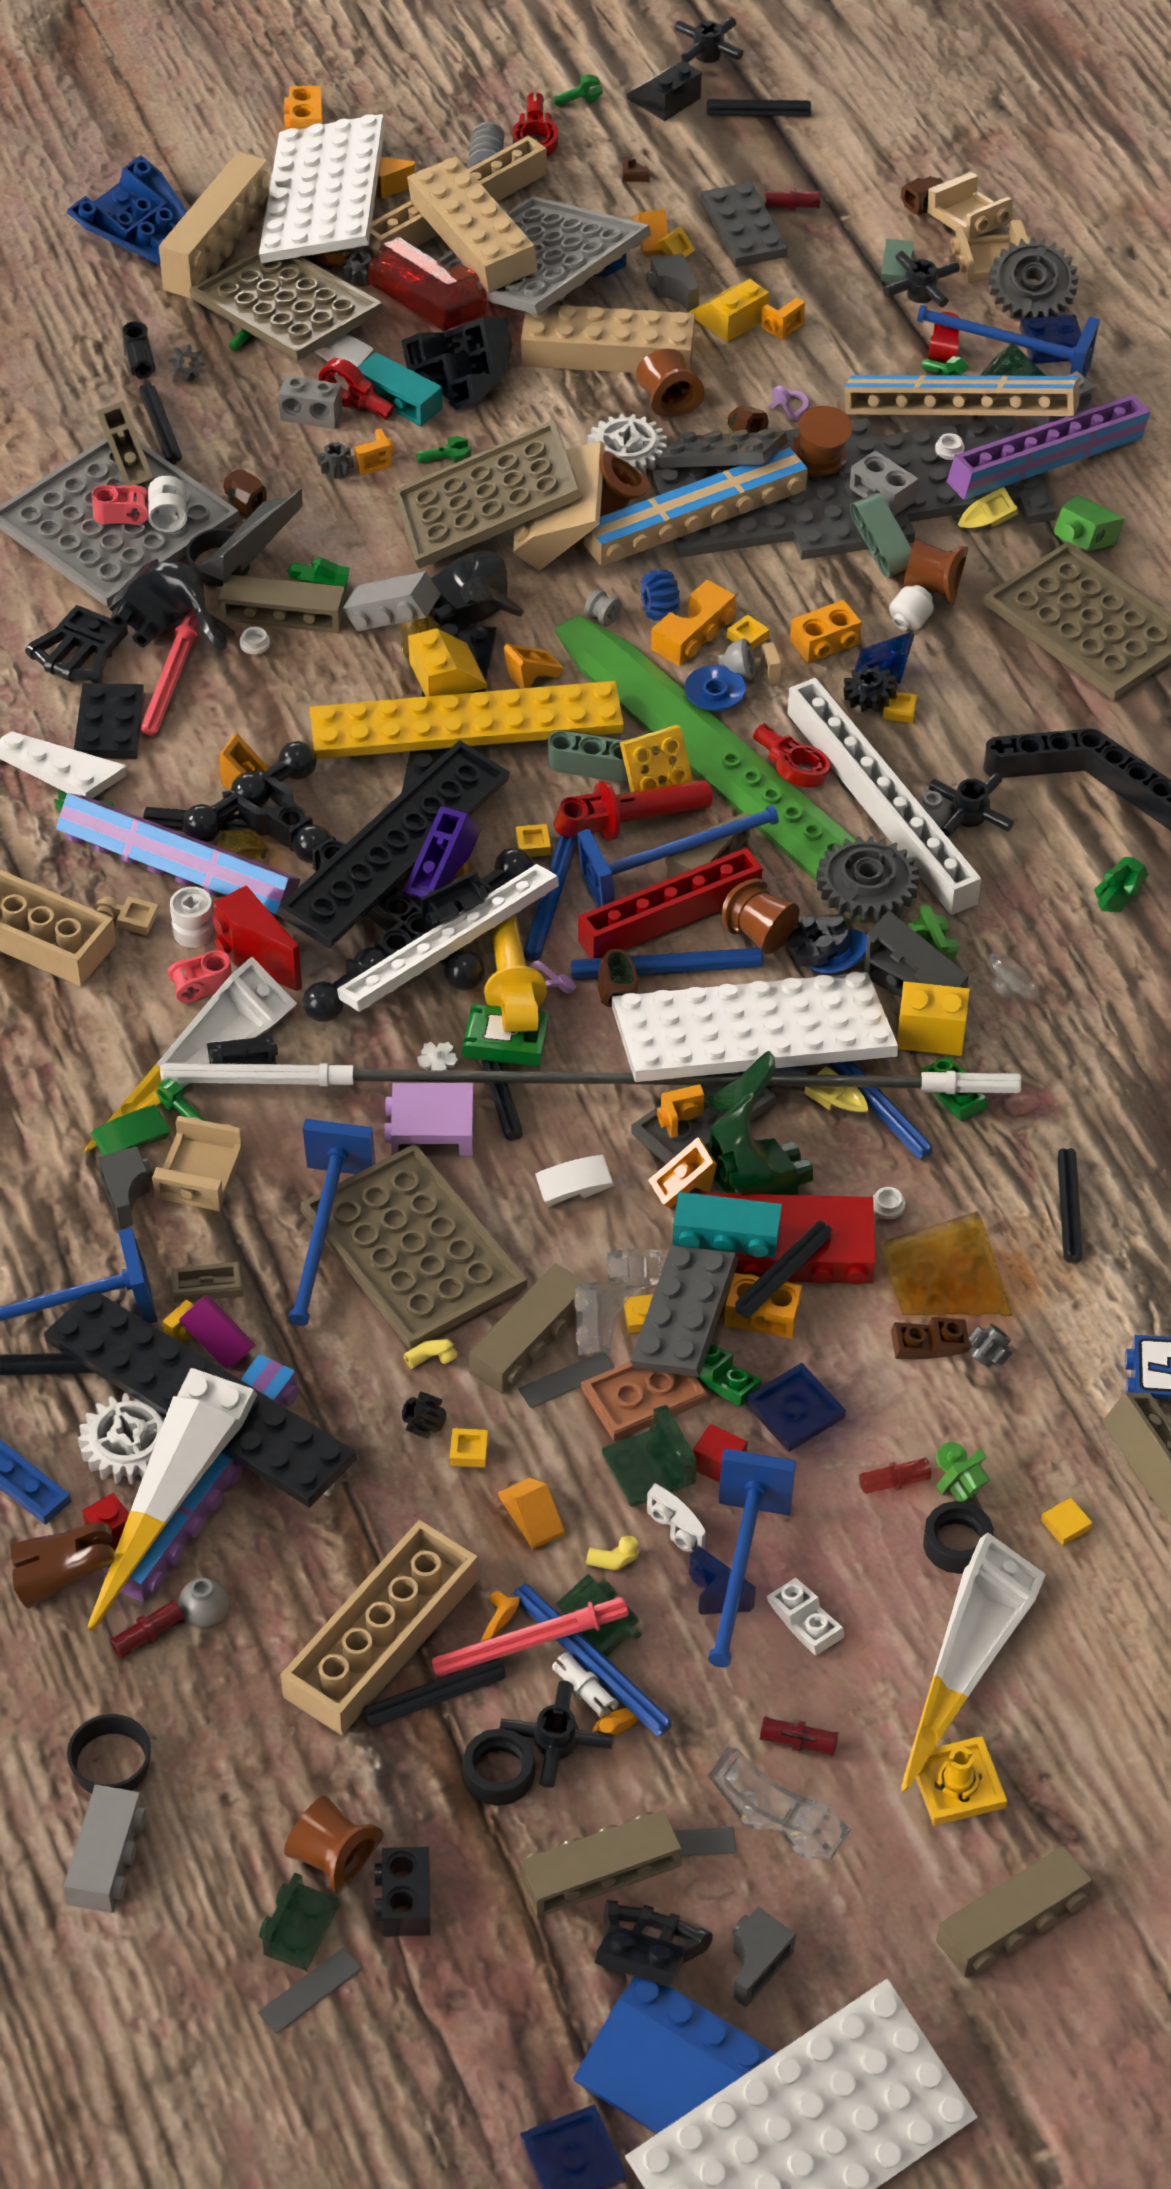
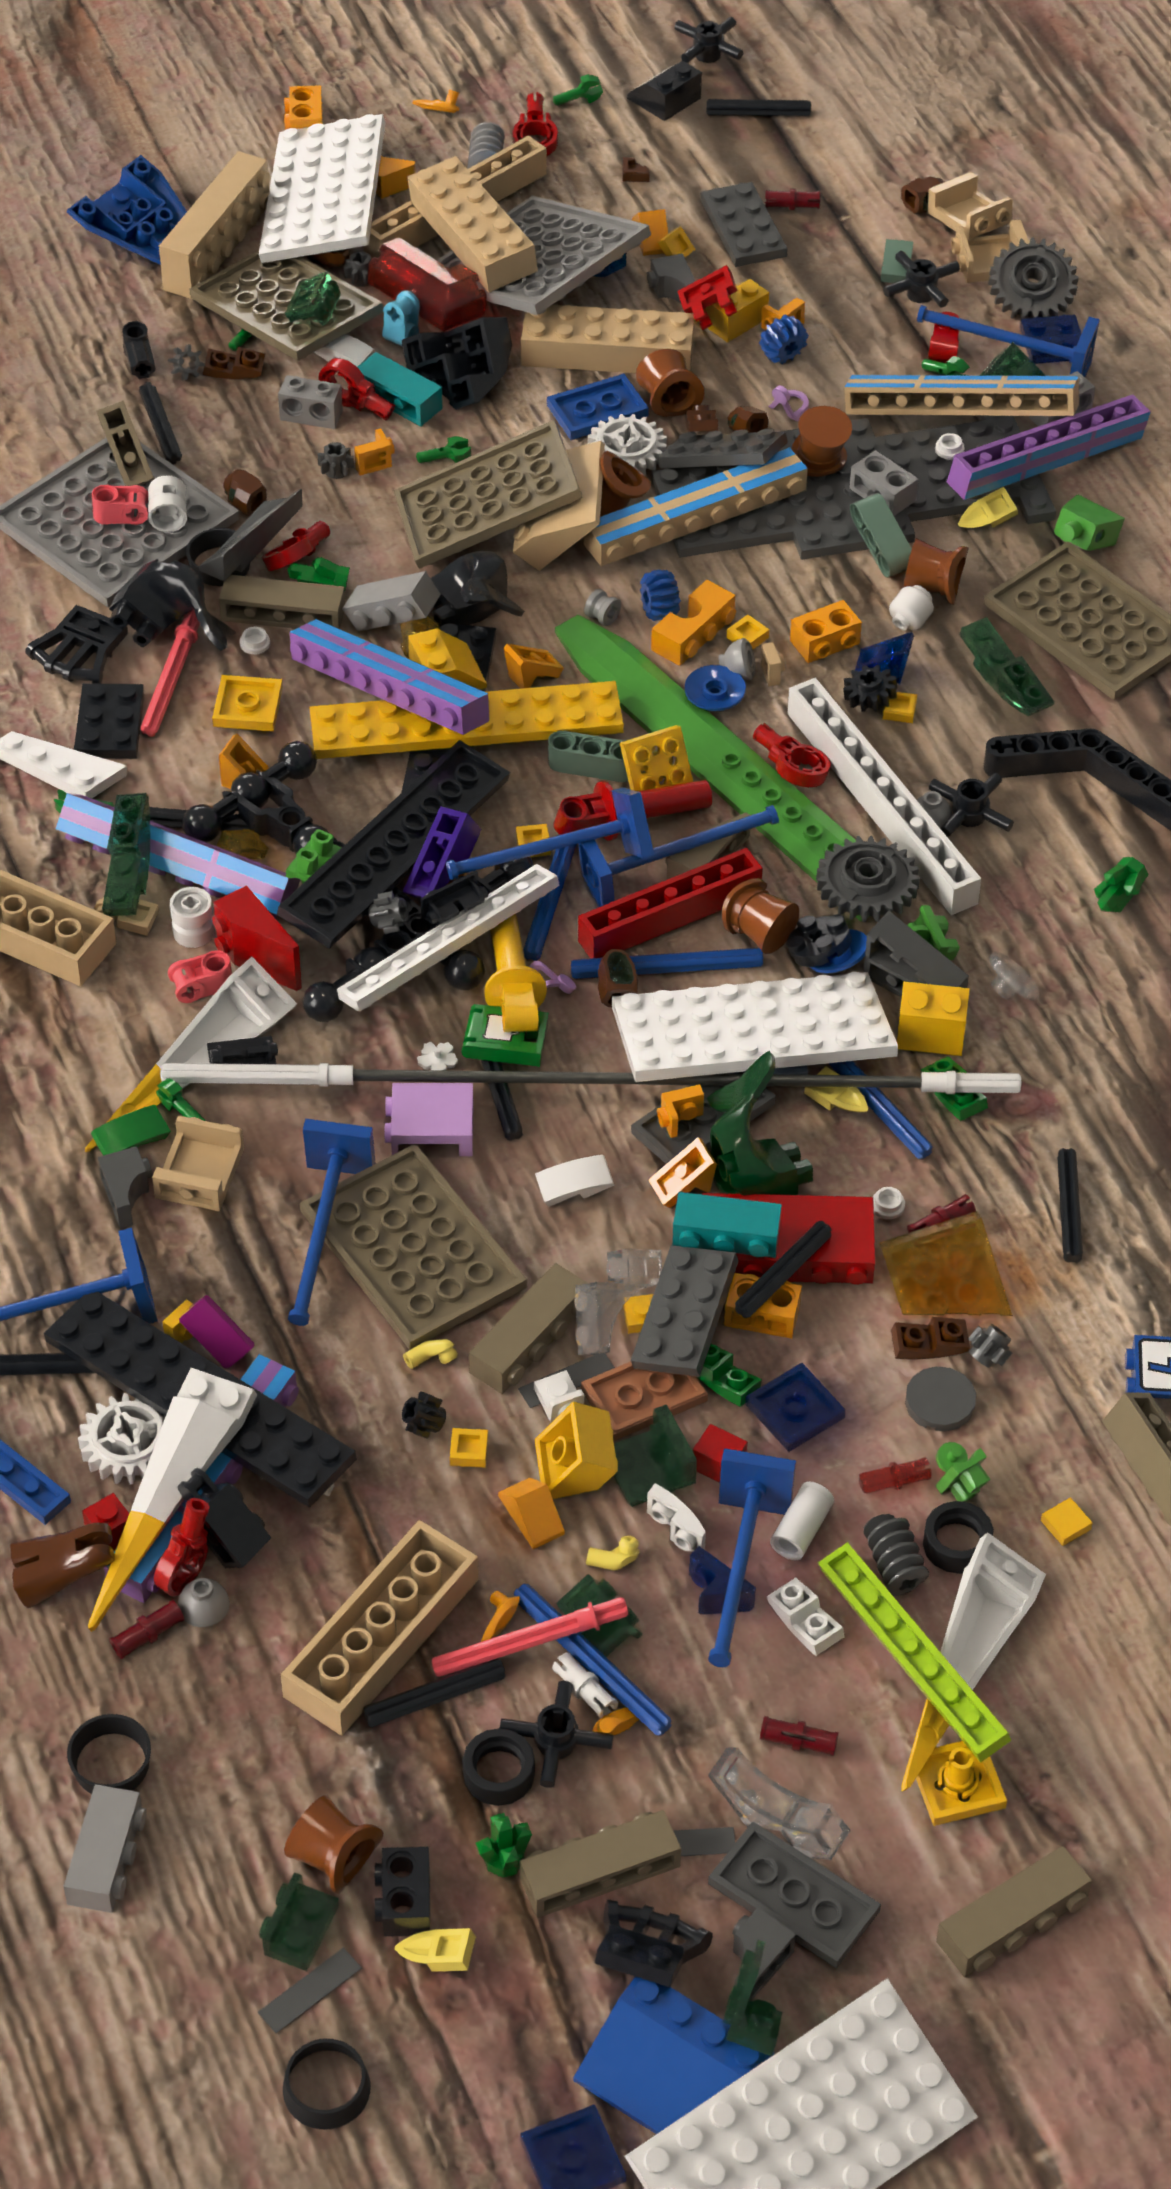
dark tan tile [171,1261,243,1303] -> none
none -> clear green slope [102,793,150,916]
none -> red pin [154,1498,210,1597]
none -> black brick [177,1468,271,1568]
none -> reddish brown slope [202,347,265,379]
none -> yellow plate [212,675,283,731]
none -> red pin [262,521,330,571]
none -> black tyre [283,2038,371,2130]
none -> clear green bracket [285,271,341,326]
none -> bright green hips [286,829,342,883]
none -> medium lavender brick [290,619,489,735]
none -> dark grey gear [369,891,409,934]
none -> medium azure piece [382,290,420,346]
none -> light yellow plate [394,1928,476,1972]
none -> light orange bar [412,89,459,113]
none -> blue tile [446,787,654,880]
none -> green rock [476,1813,532,1878]
none -> white bracket [534,1370,585,1423]
none -> yellow slope [535,1401,618,1499]
none -> blue plate [547,374,649,440]
none -> red plate [677,265,738,330]
none -> reddish brown slope [685,405,718,432]
none -> dark grey plate [708,1821,881,1969]
none -> clear green bracket [722,1940,783,2056]
none -> blue gear [759,314,809,364]
none -> white pin [770,1482,834,1560]
none -> lime plate [818,1542,1012,1762]
none -> dark grey piece [863,1514,929,1596]
none -> dark grey tile [905,1366,976,1432]
none -> dark red pin [907,1194,976,1245]
none -> clear green slope [959,617,1055,716]

